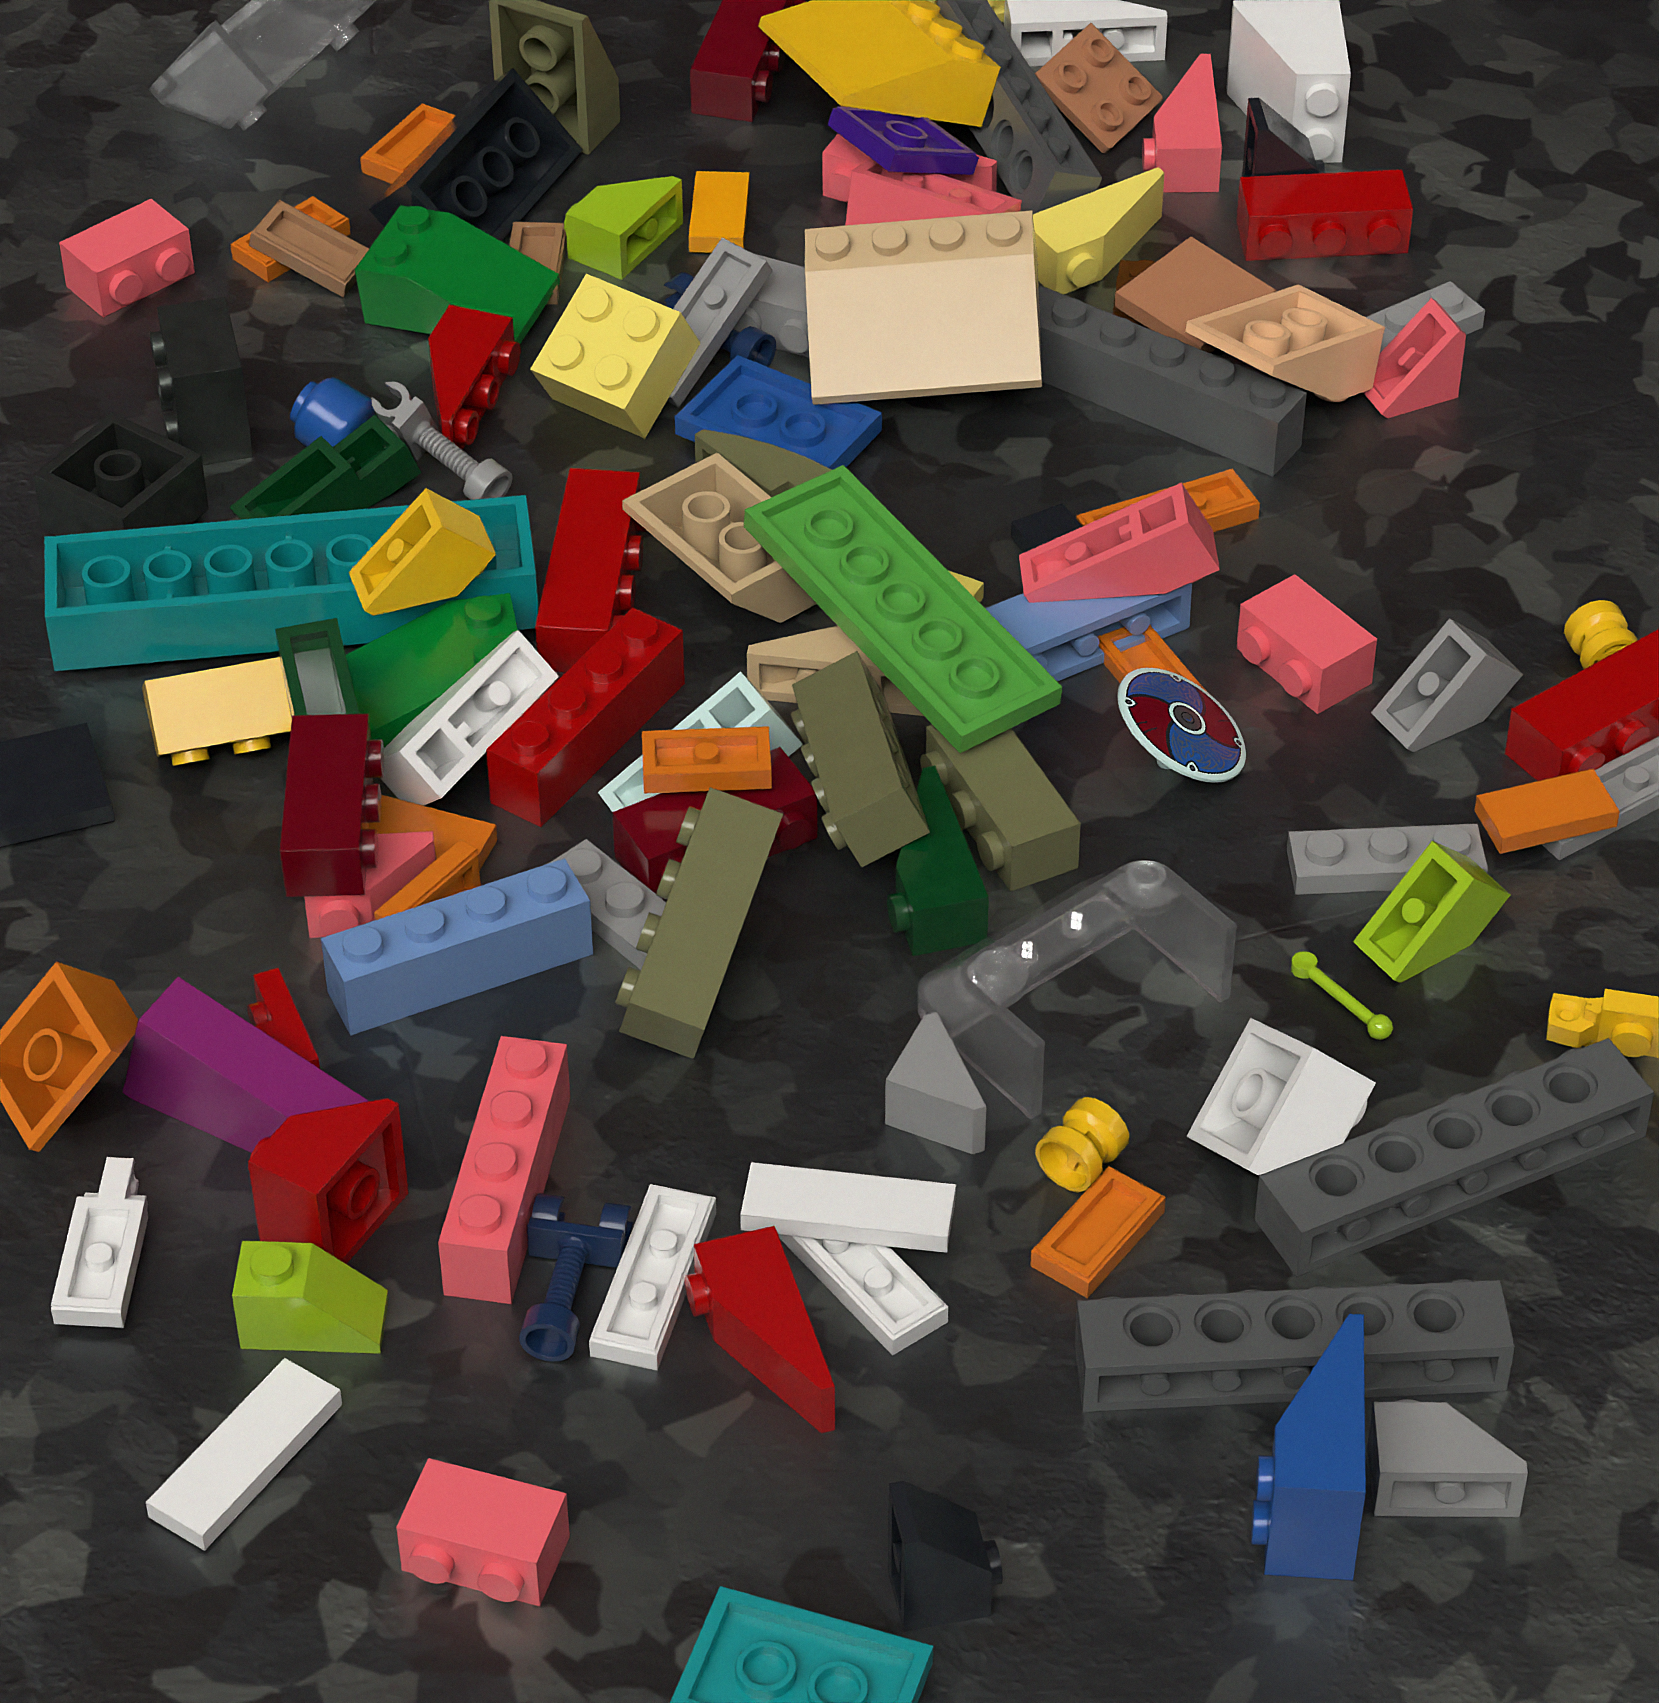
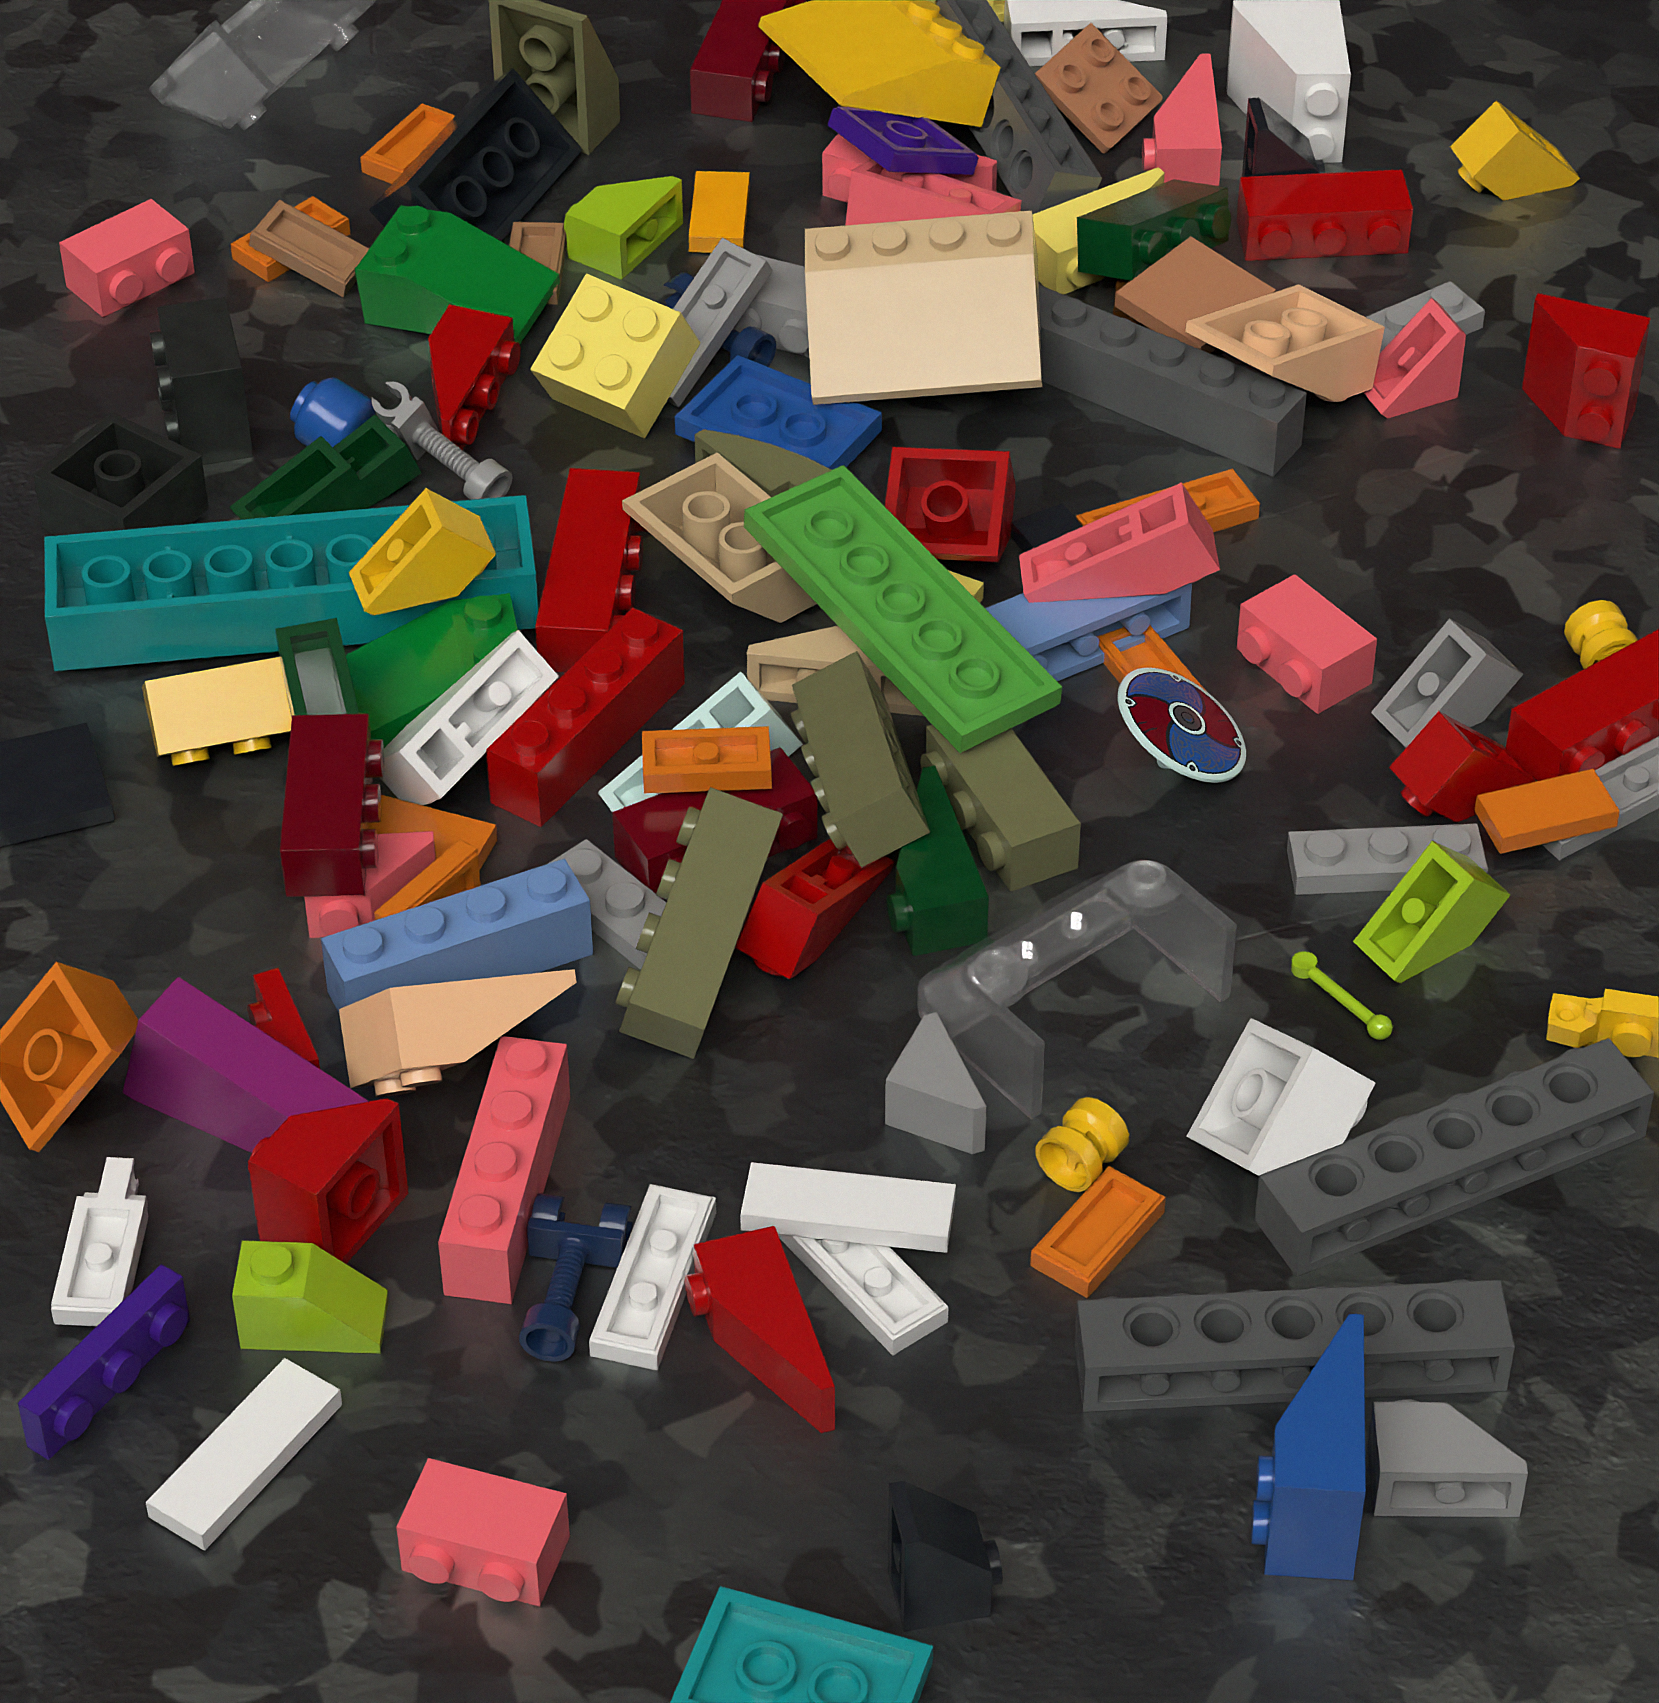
none -> dark purple plate [17,1264,190,1460]
none -> light nougat slope [339,969,577,1097]
none -> red slope [735,838,895,980]
none -> red slope [885,447,1016,562]
none -> dark green brick [1077,179,1231,281]
none -> red slope [1389,711,1537,822]
none -> yellow slope [1450,100,1580,201]
none -> red slope [1522,293,1651,449]

